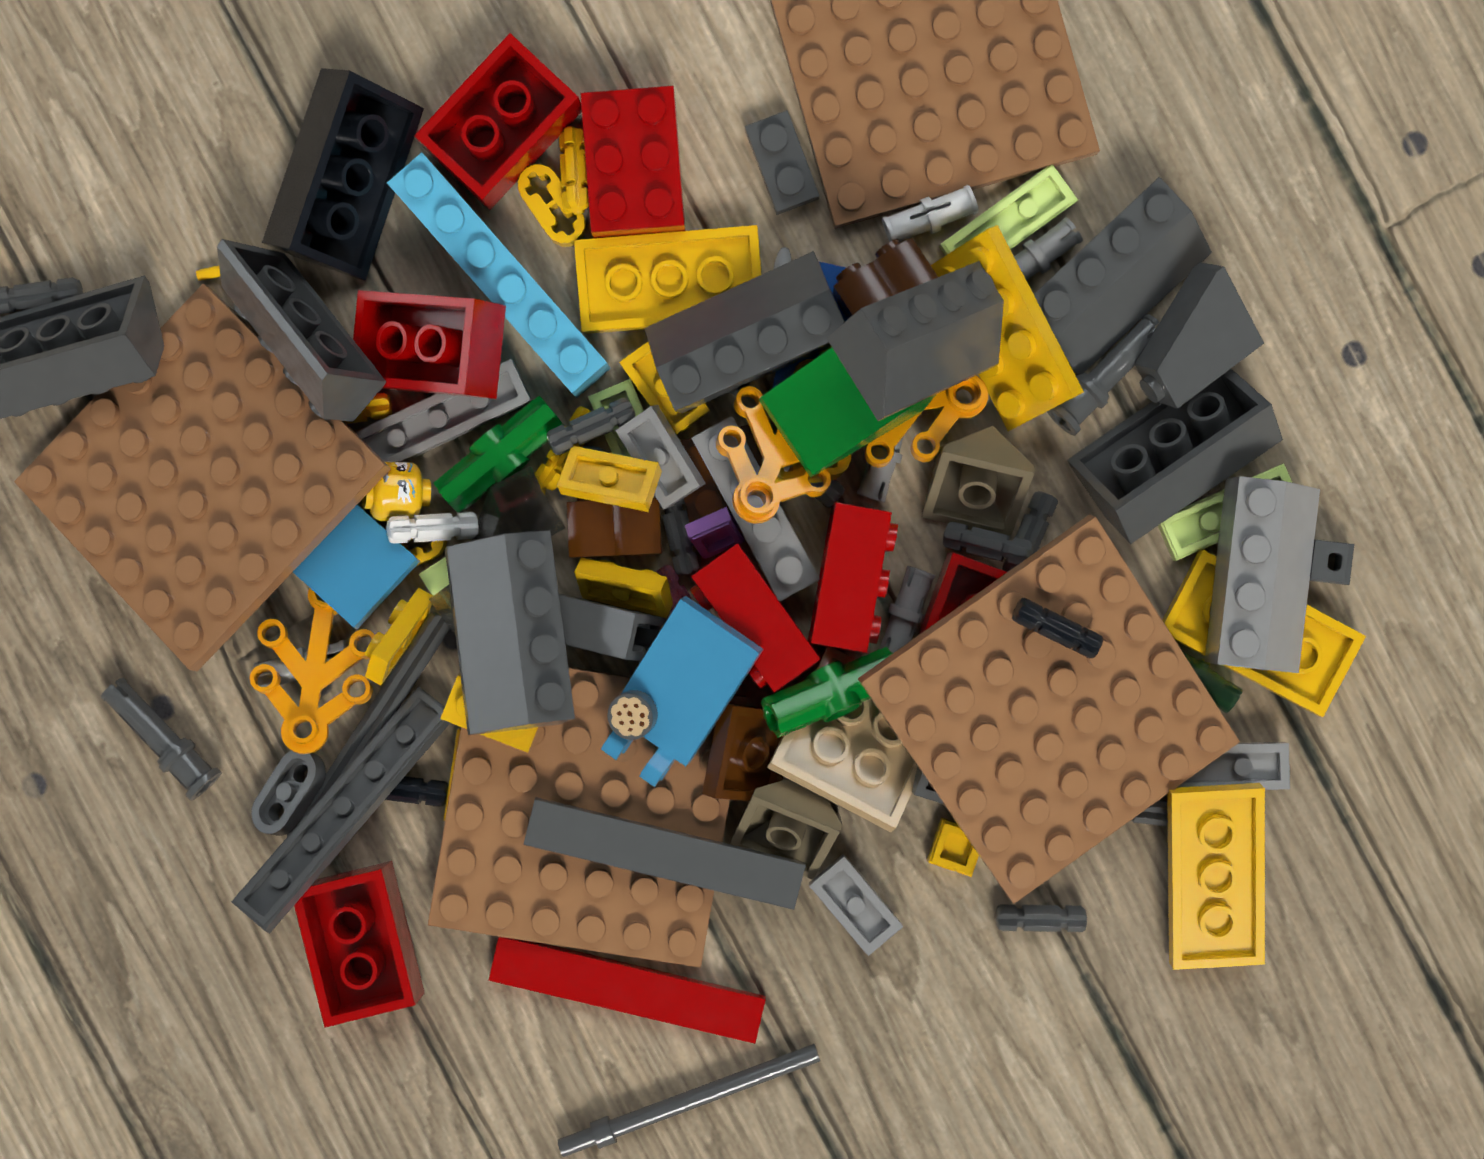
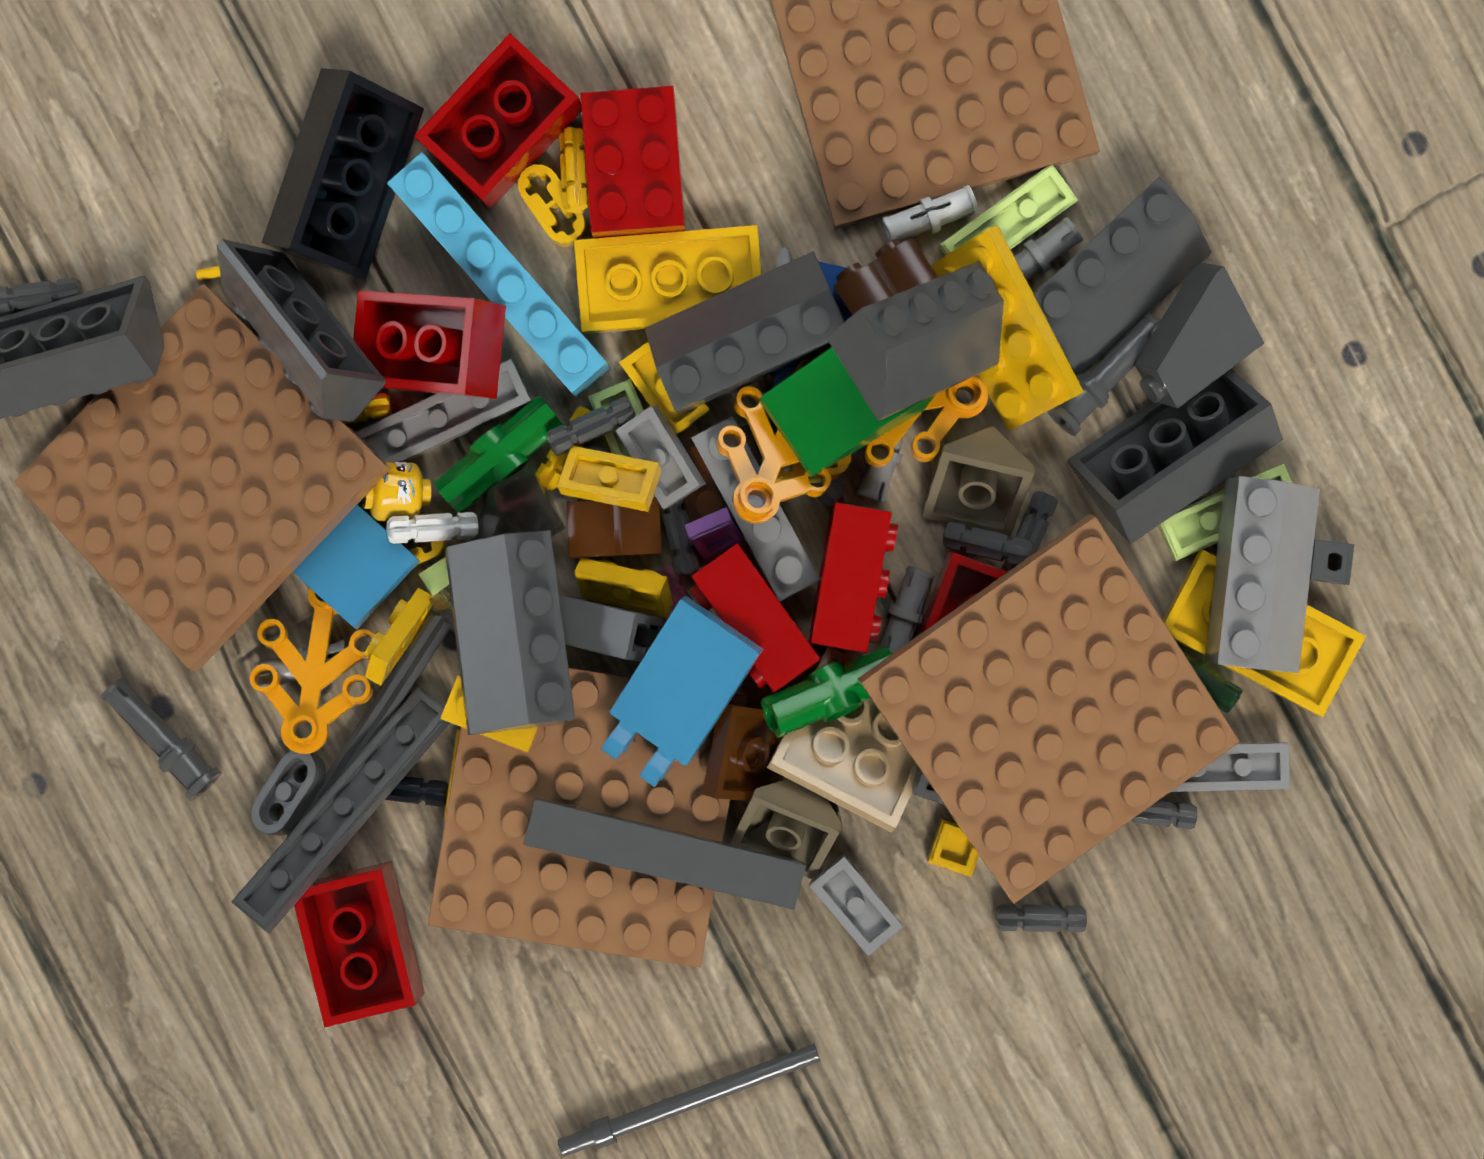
red tile [488,937,766,1044] -> none
tile [607,690,658,740] -> none
dark grey plate [745,110,820,215] -> none
black axle [1012,598,1103,659] -> none
yellow plate [1167,783,1265,970] -> none

